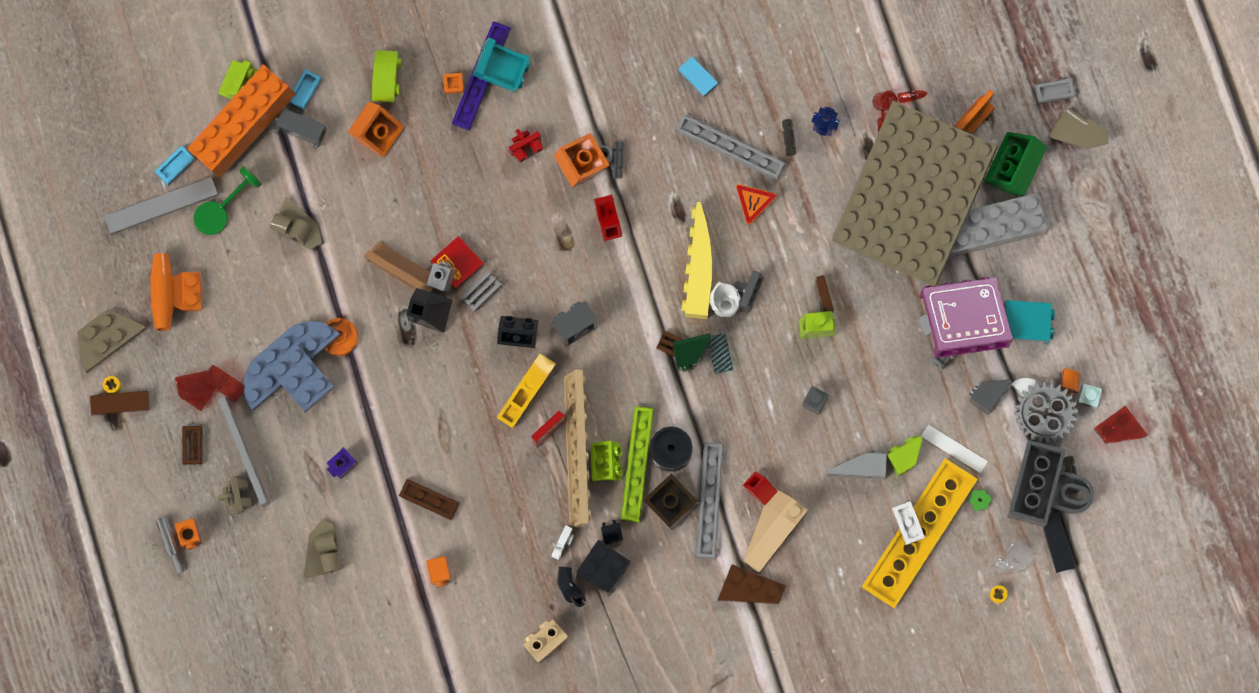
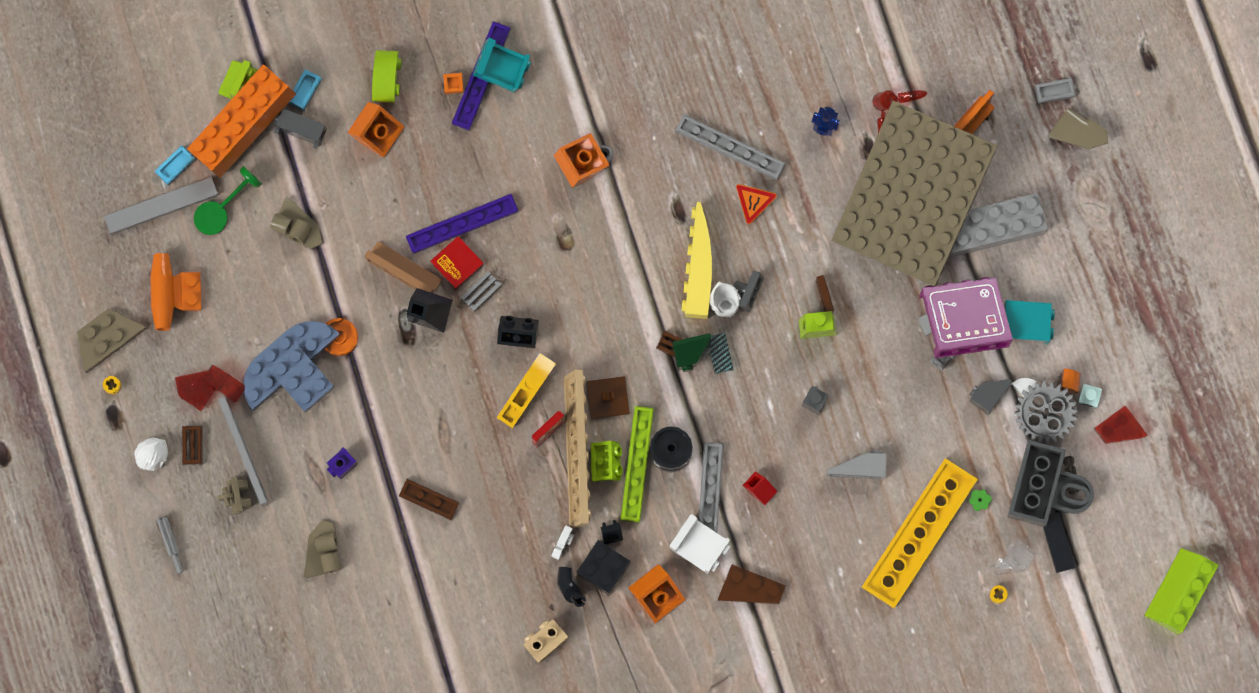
reddish brown tile [90,391,150,416] -> none
orange brick [174,518,202,550] -> none
orange brick [426,556,451,587] -> none
light grey brick [427,261,456,291] -> none
red hips [508,129,543,163] -> none
dark grey brick [552,301,598,348] -> none
red brick [594,195,623,241] -> none
dark grey axle [612,142,623,179] -> none
dark brown brick [643,473,700,530] -> none
medium azure tile [678,57,718,97] -> none
tan wedge [744,489,808,573] -> none
clear smoke axle [782,119,796,156] -> none
lime slope [886,436,922,477] -> none
white plate [892,501,925,545] -> none
white sticker [921,425,988,473] -> none
green slope [984,132,1047,197] -> none
none -> white hair [134,438,168,471]
none -> dark purple tile [406,194,519,254]
none -> reddish brown piece [587,376,630,419]
none -> orange slope [628,564,686,623]
none -> white panel [669,514,731,574]
none -> lime slope [1144,548,1219,635]

